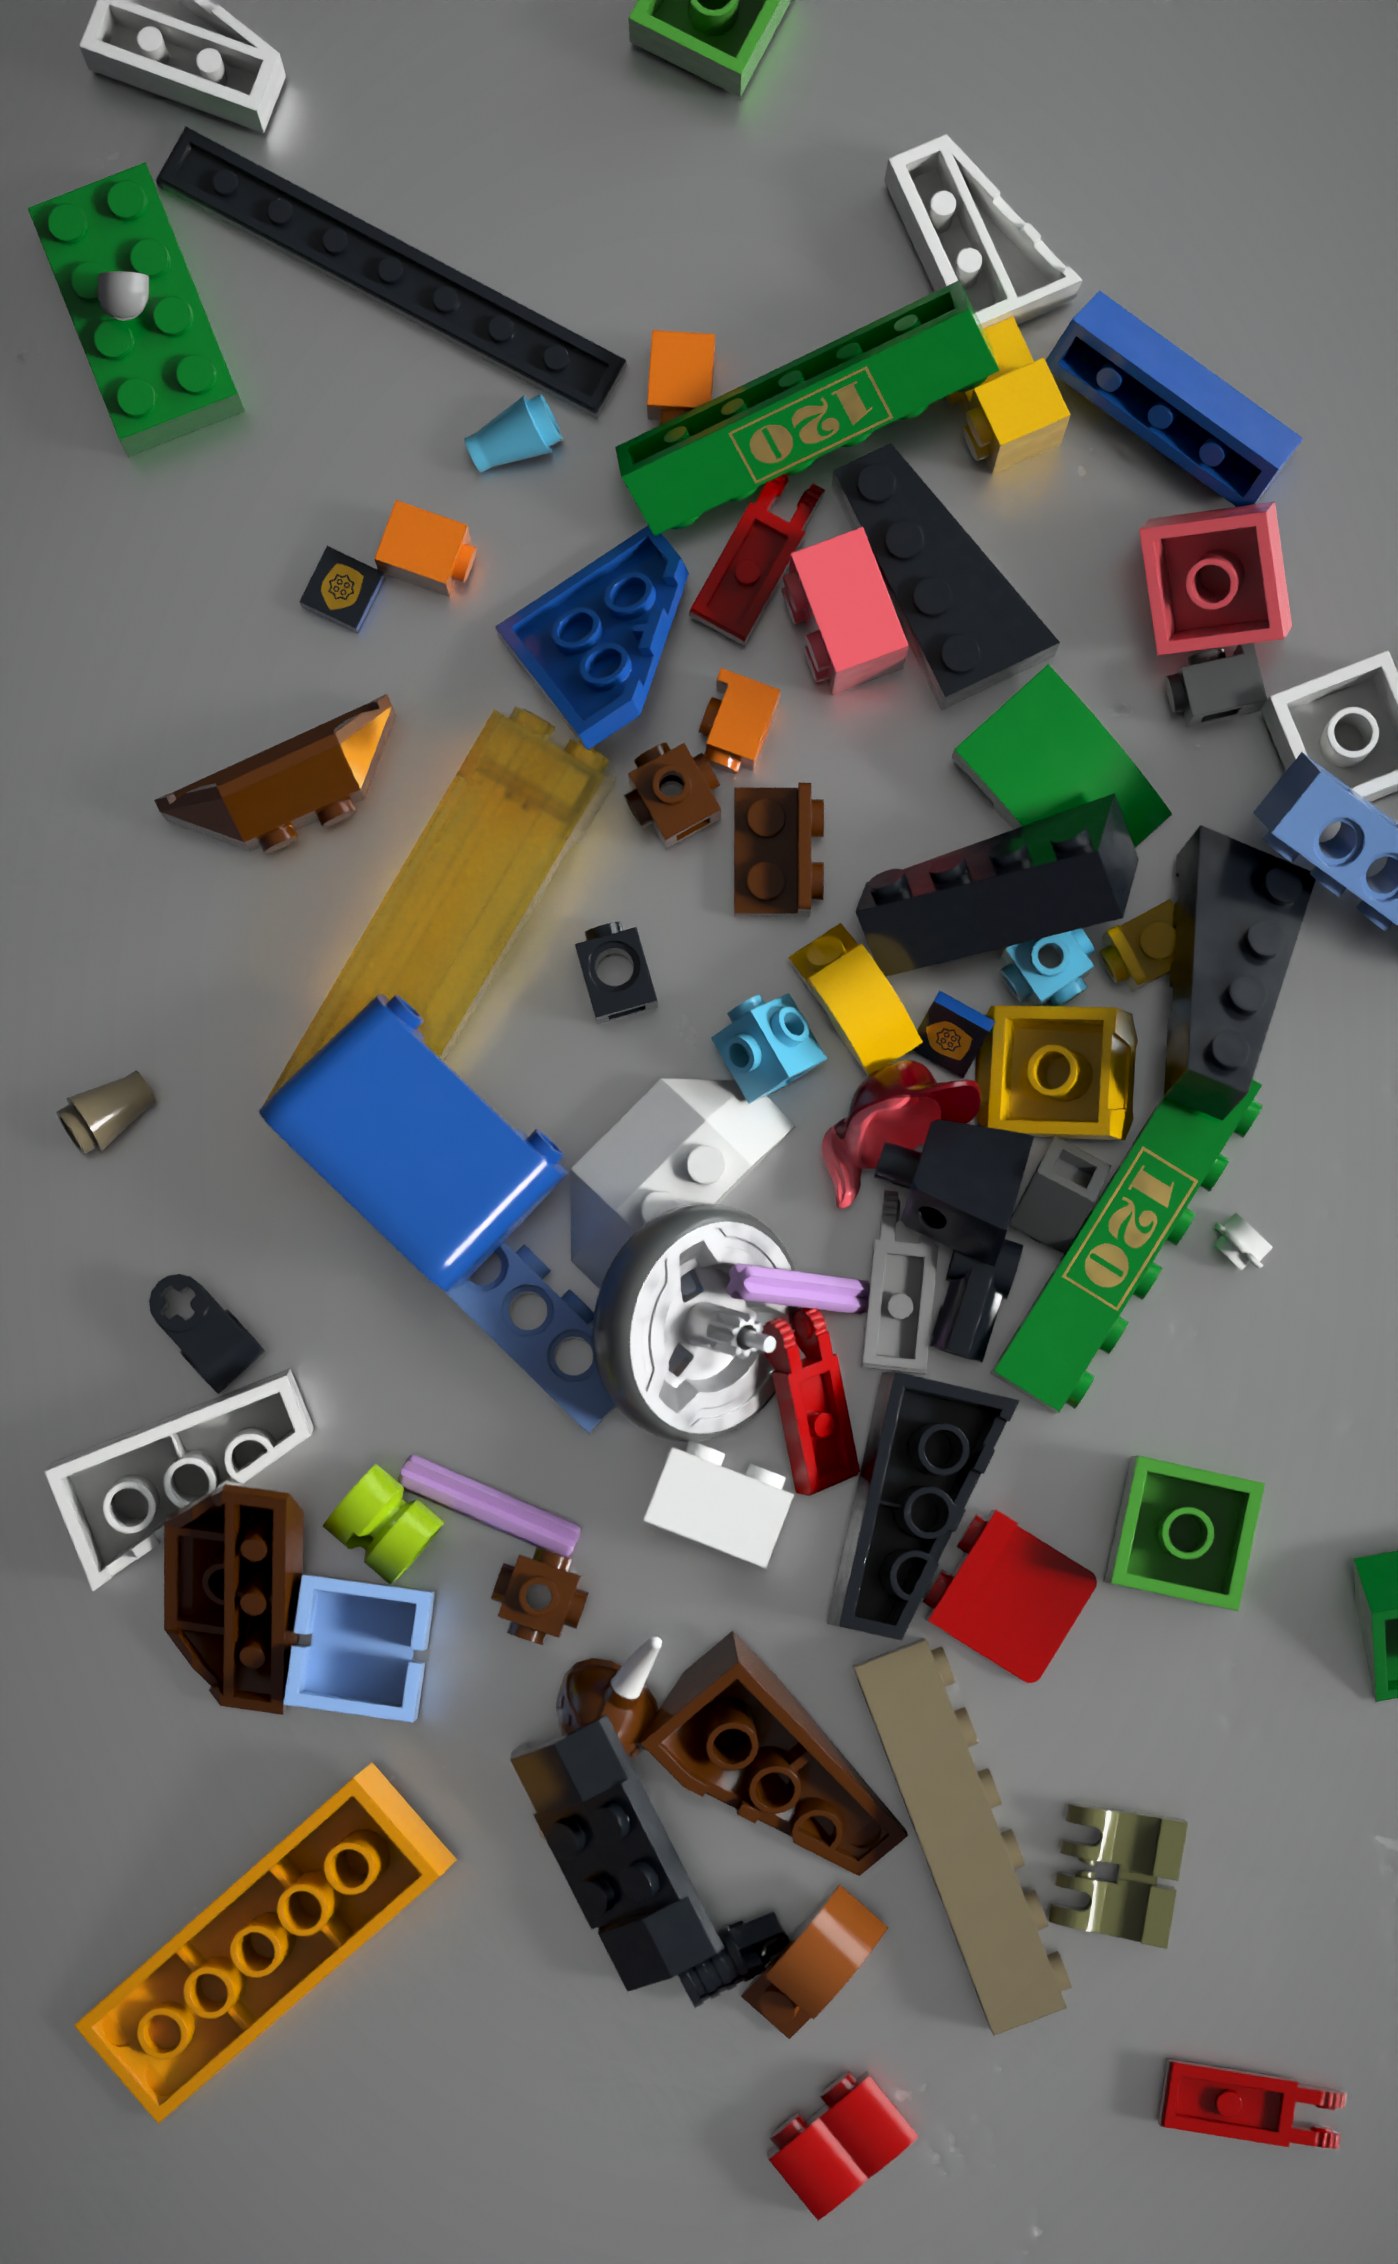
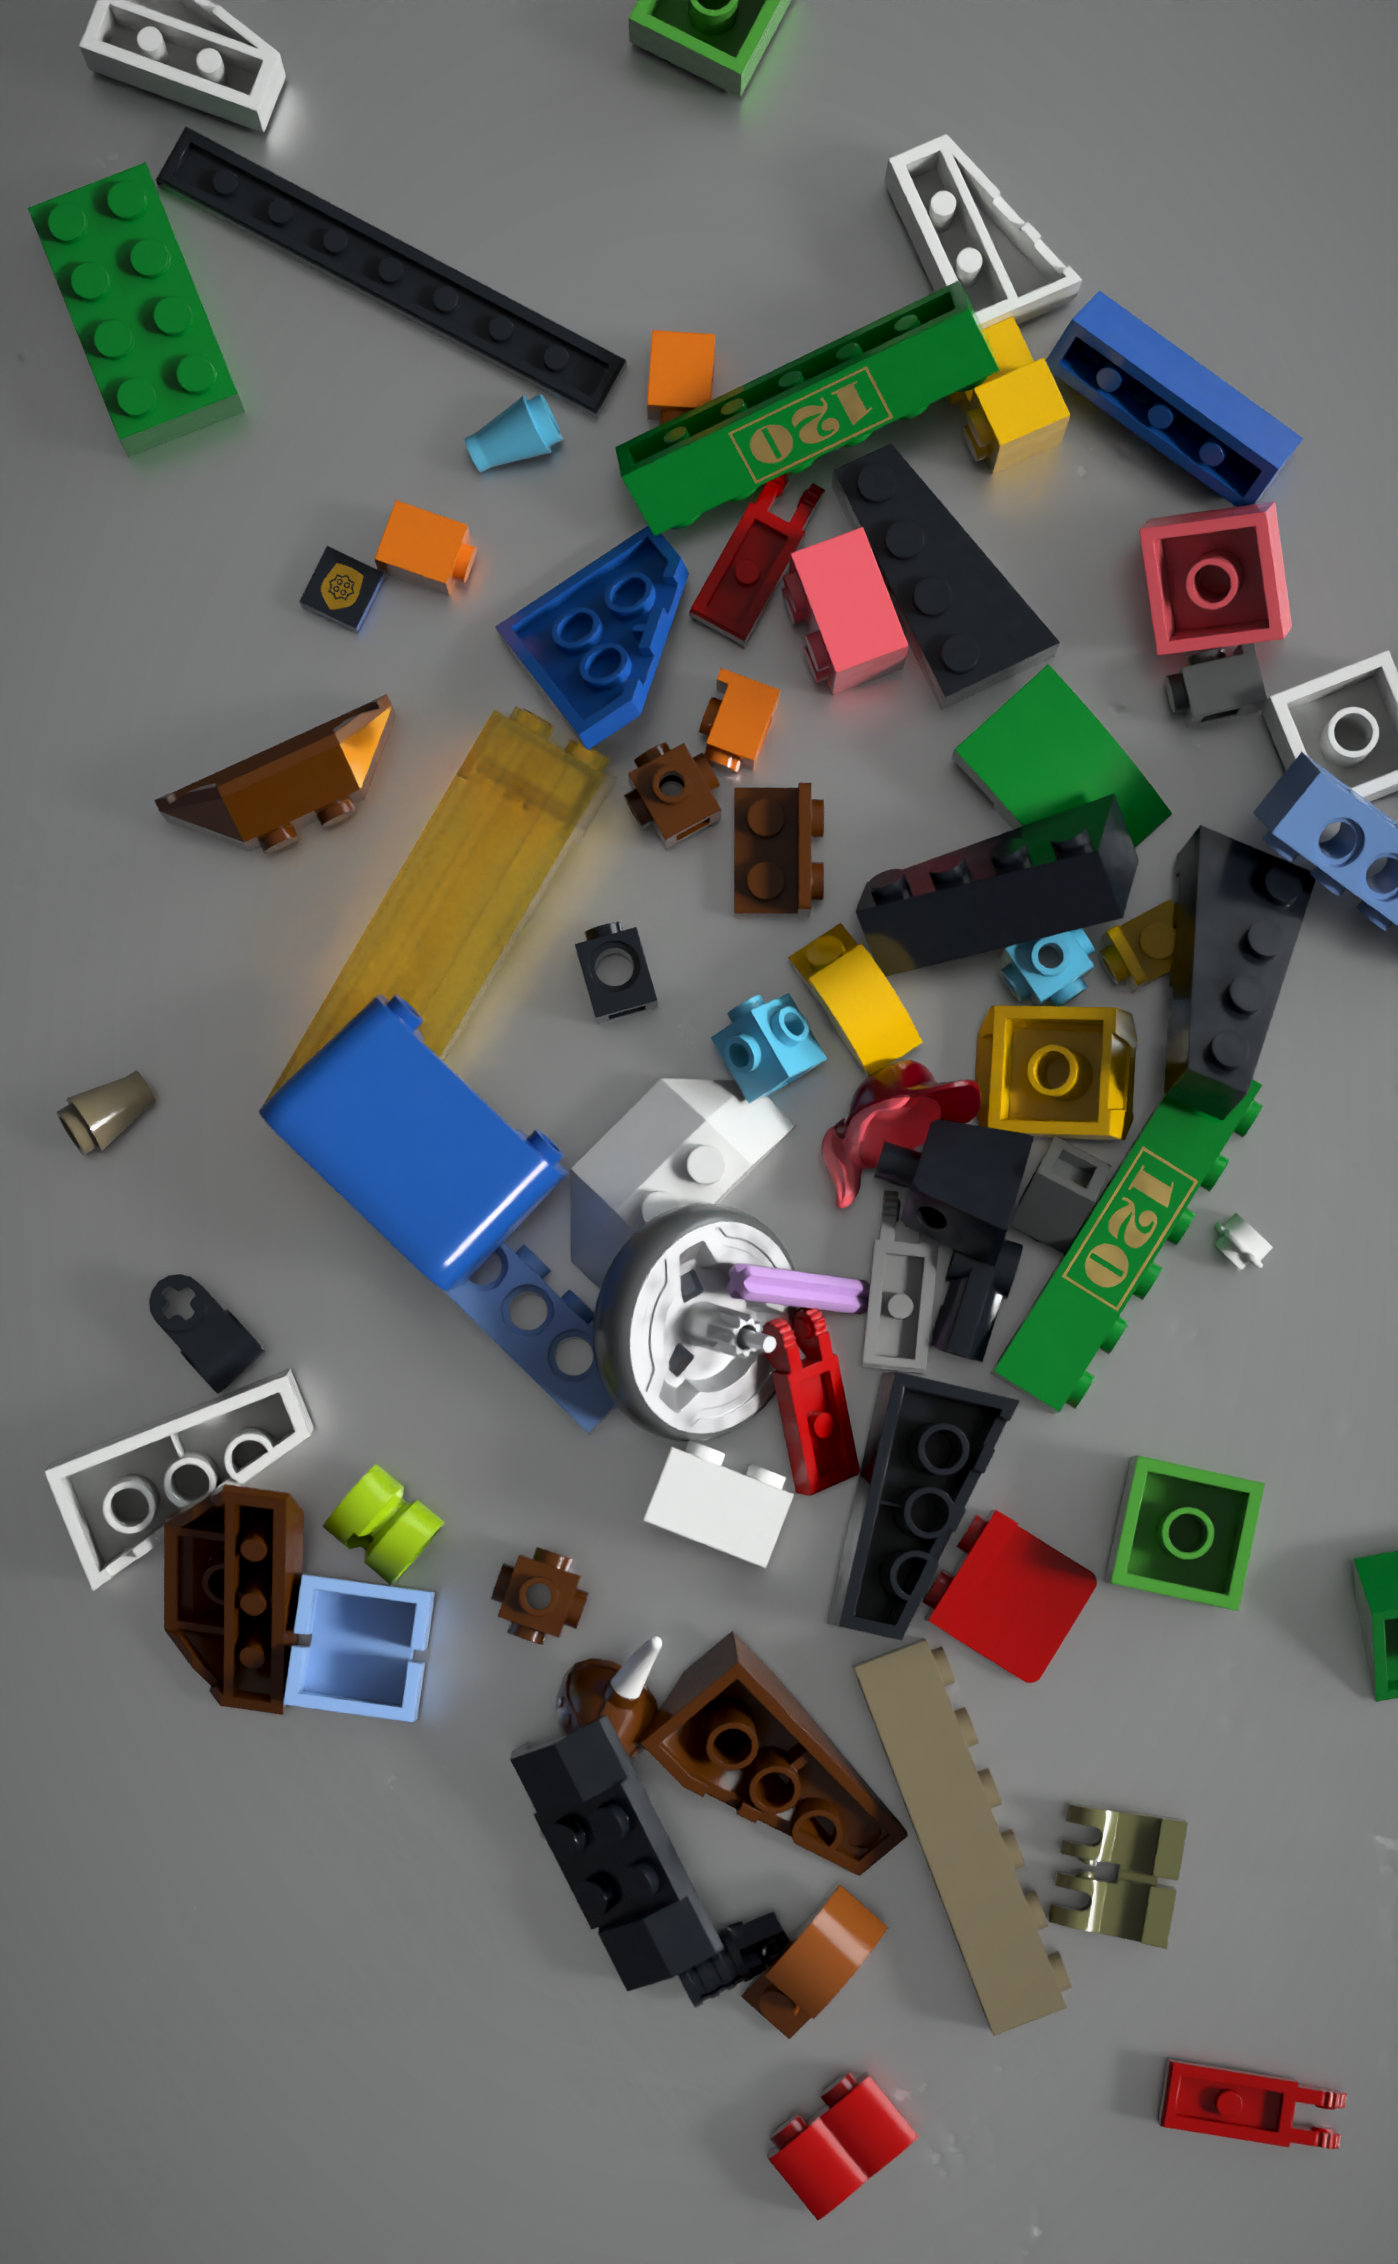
light orange slope [74,1762,457,2124] -> none
light grey hinge [97,271,149,321] -> none
lavender axle [398,1455,580,1557] -> none
tile [912,990,995,1078] -> none

